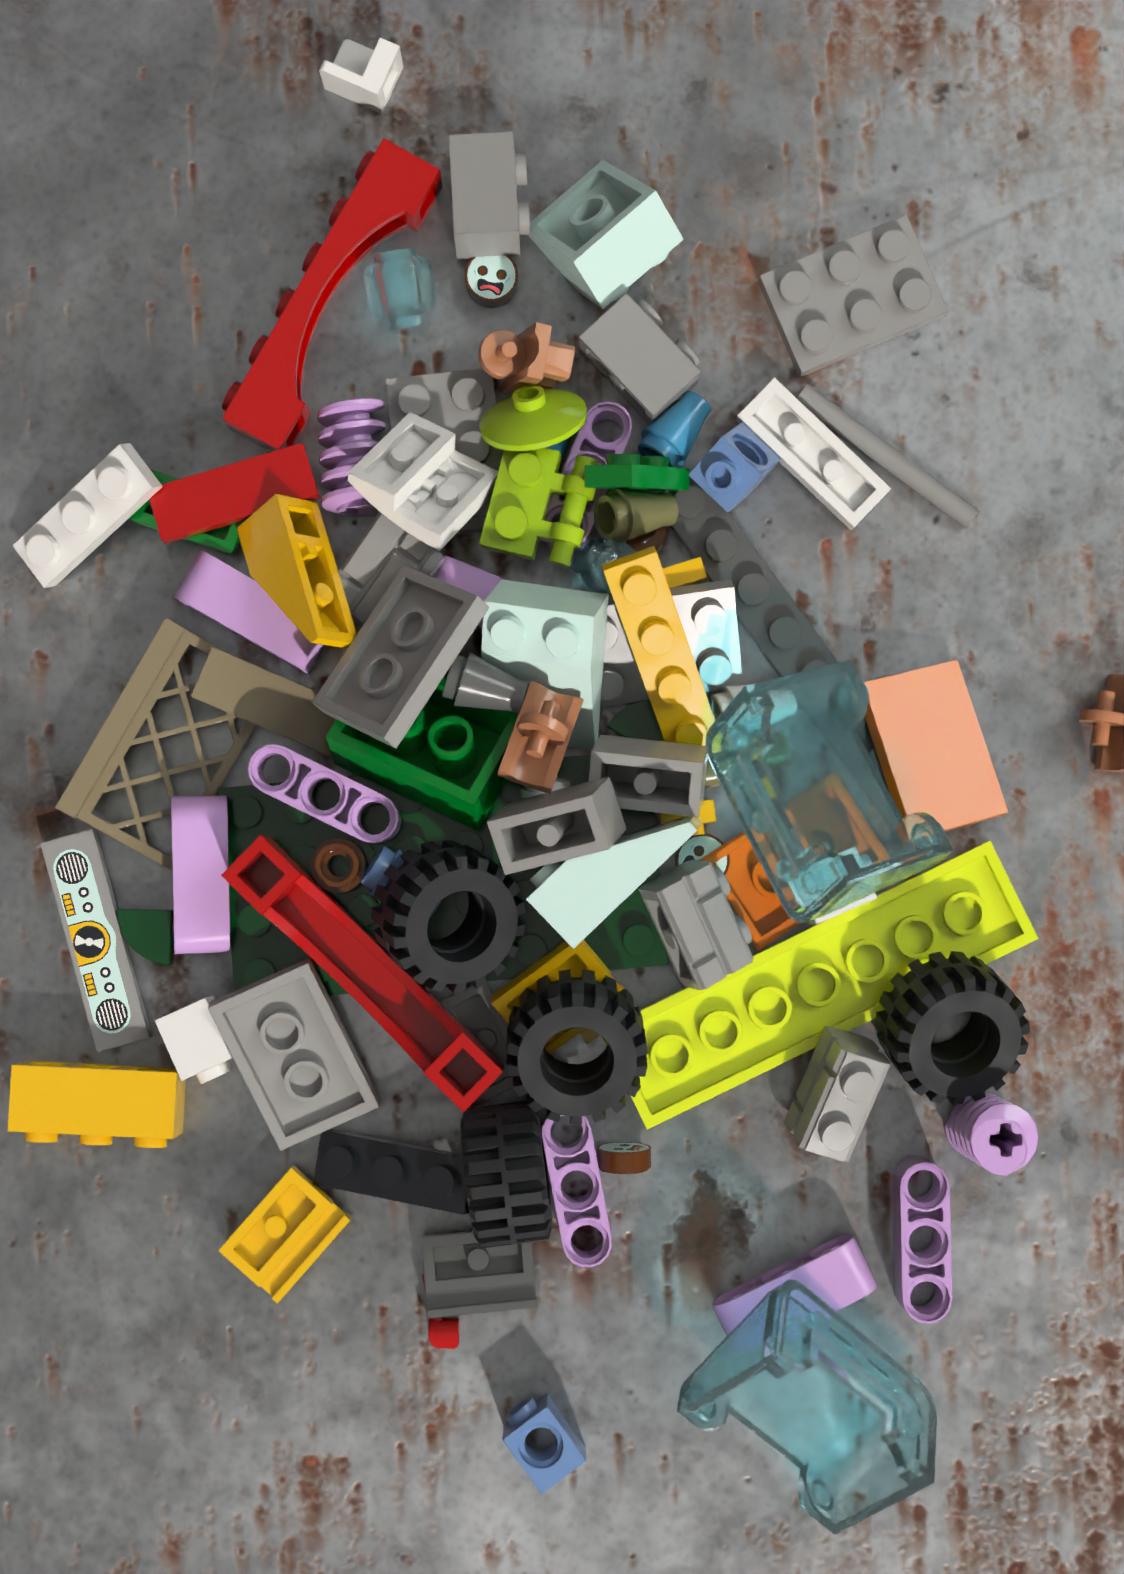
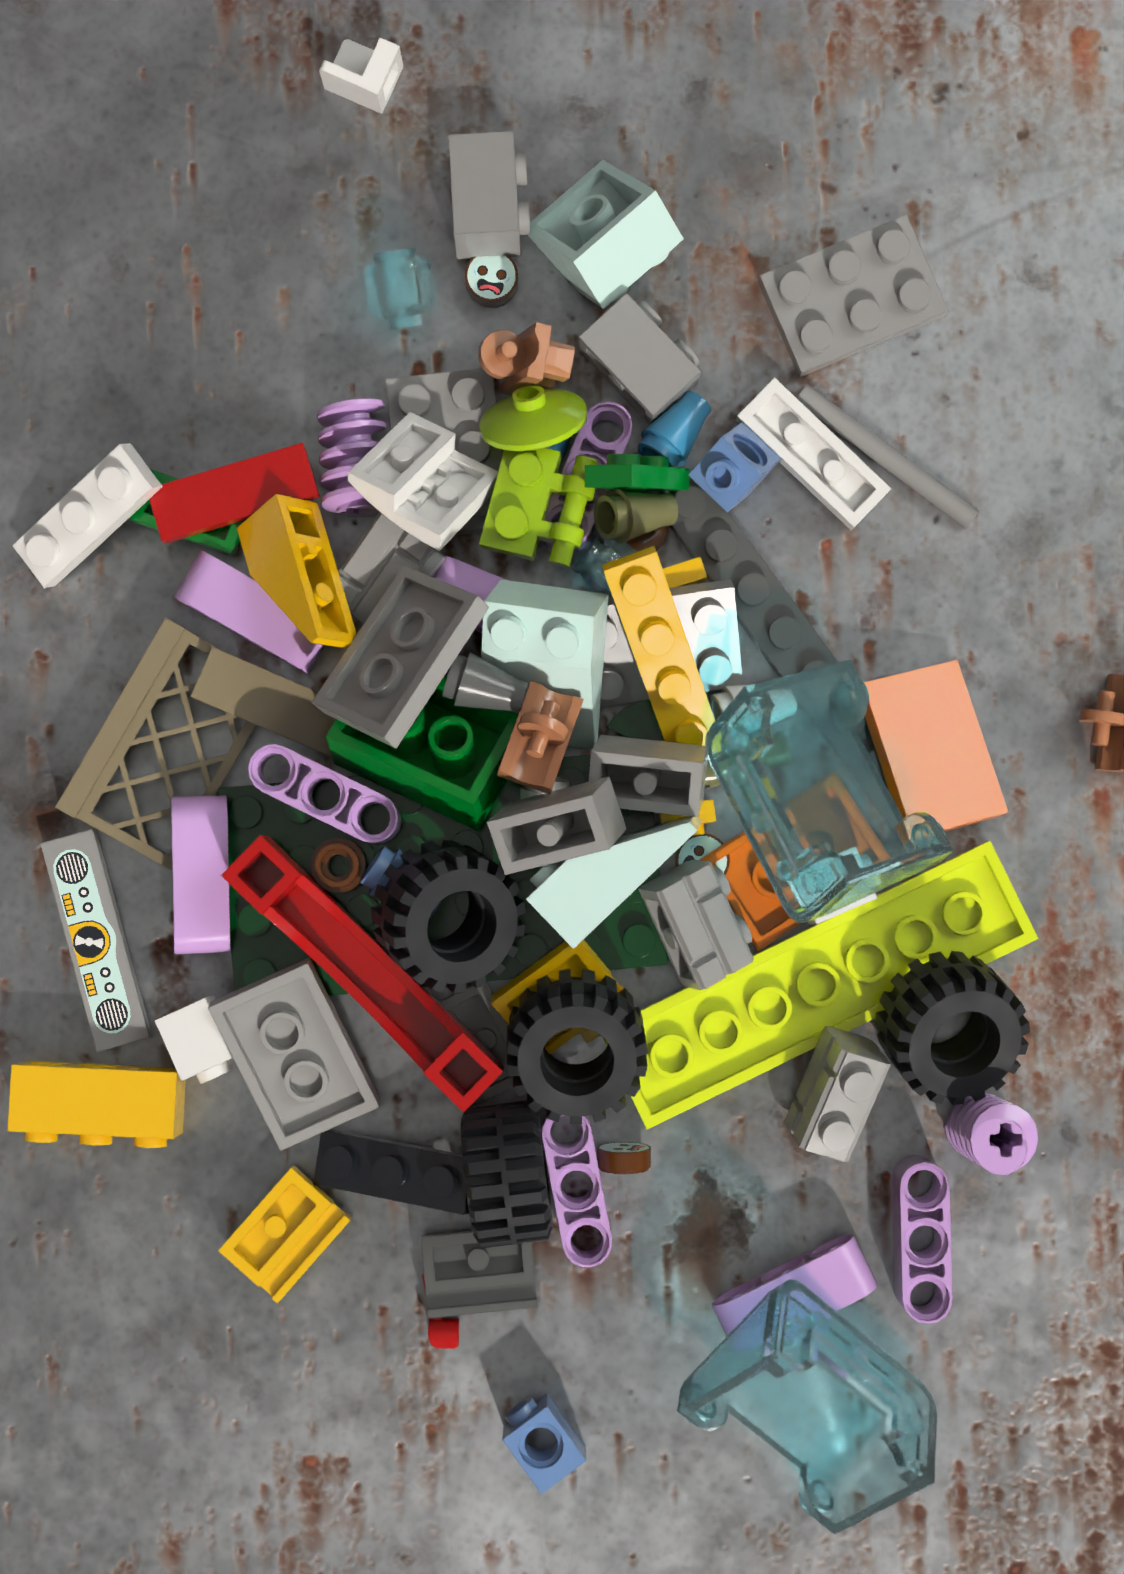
dark green tile [117,909,174,965] -> none
red arch [222,138,443,452] -> none

